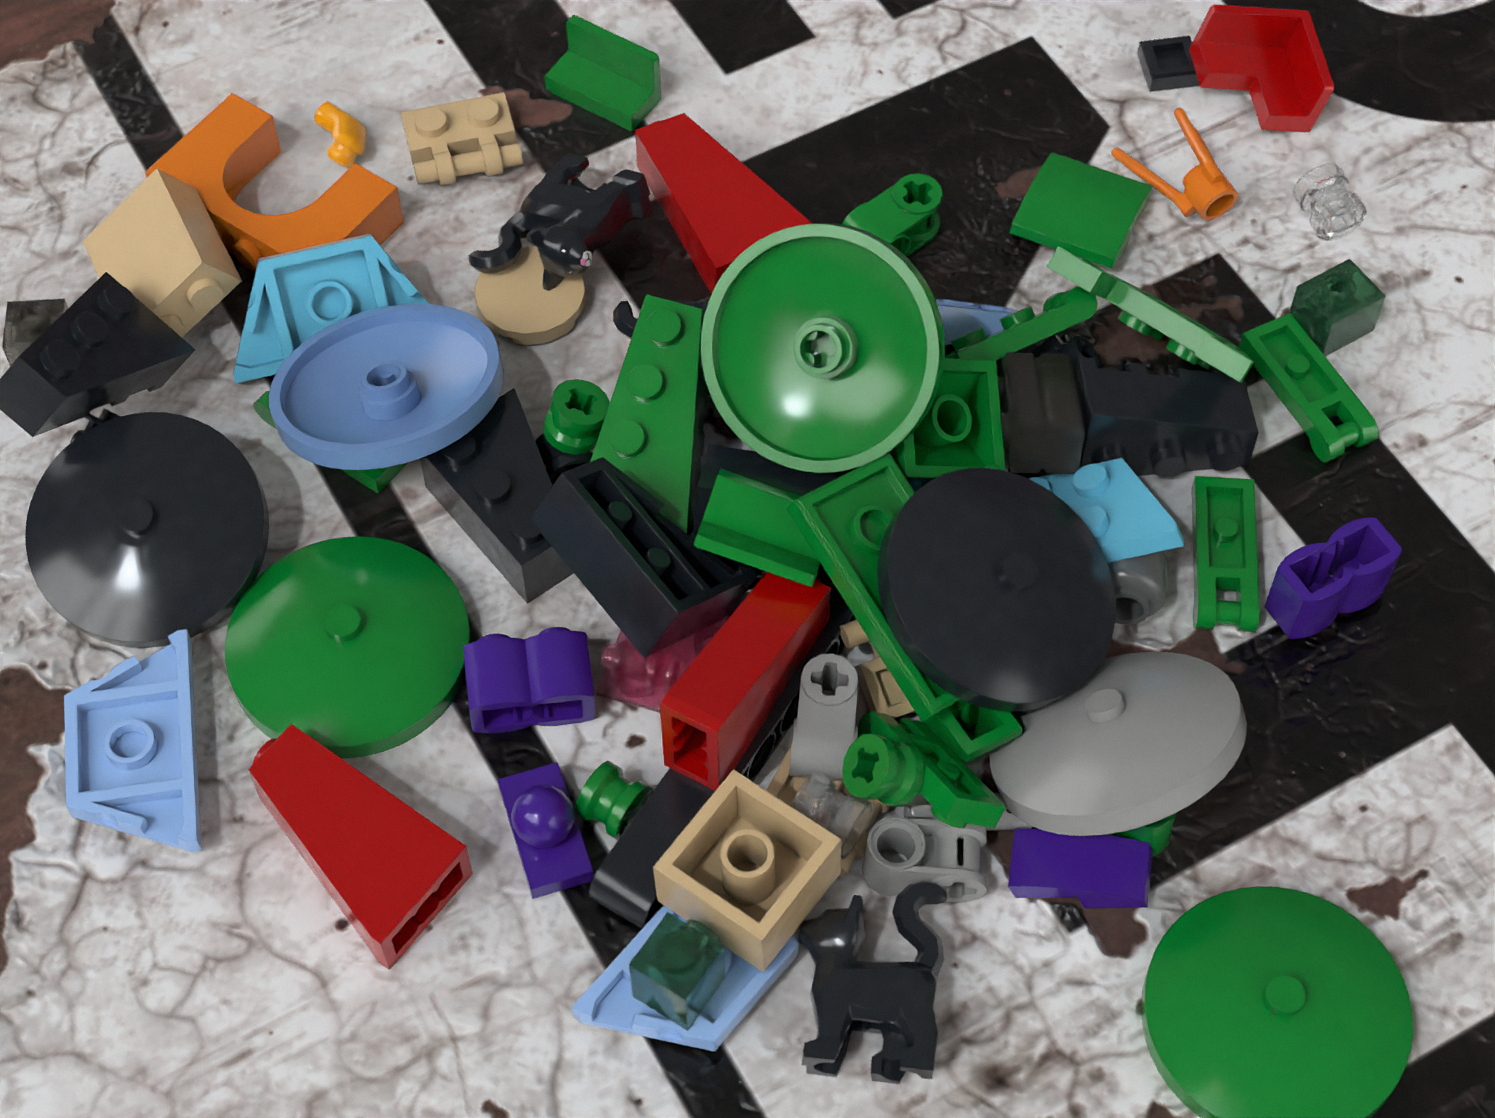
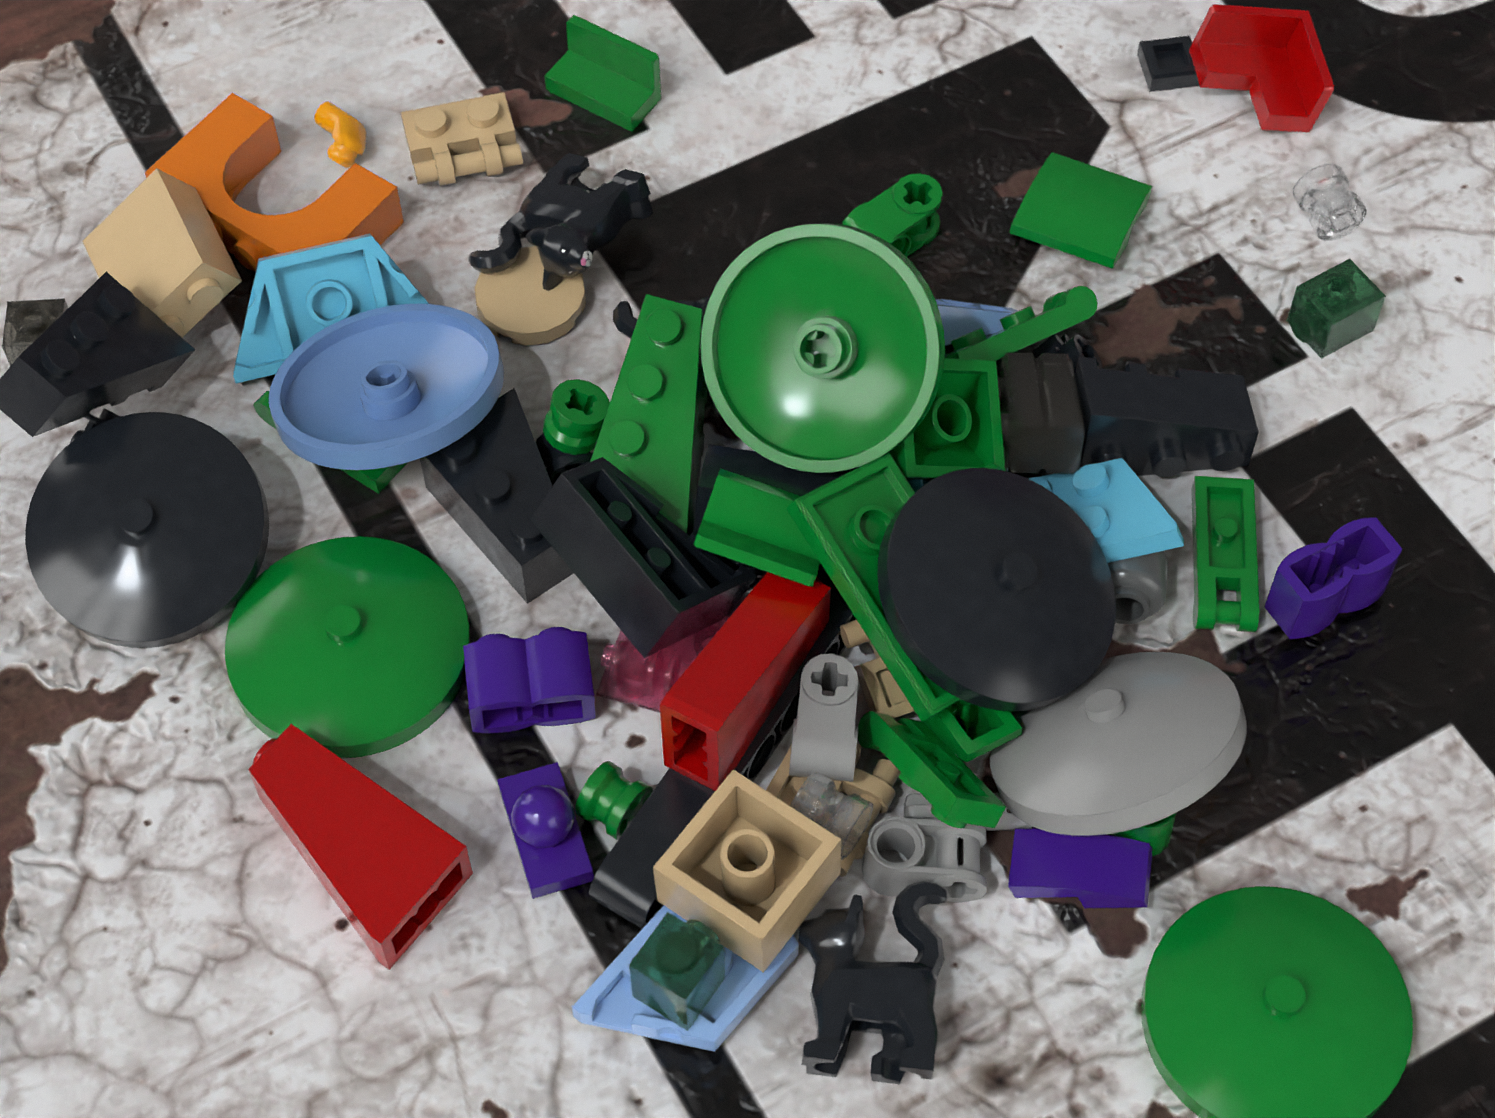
light blue wing [64,629,202,852] -> none
red slope [635,113,812,294] -> none
green wheel [842,734,925,807] -> none
wing [1046,246,1254,383] -> none
orange plant [1111,108,1238,221] -> none
green plate [1239,313,1378,462] -> none

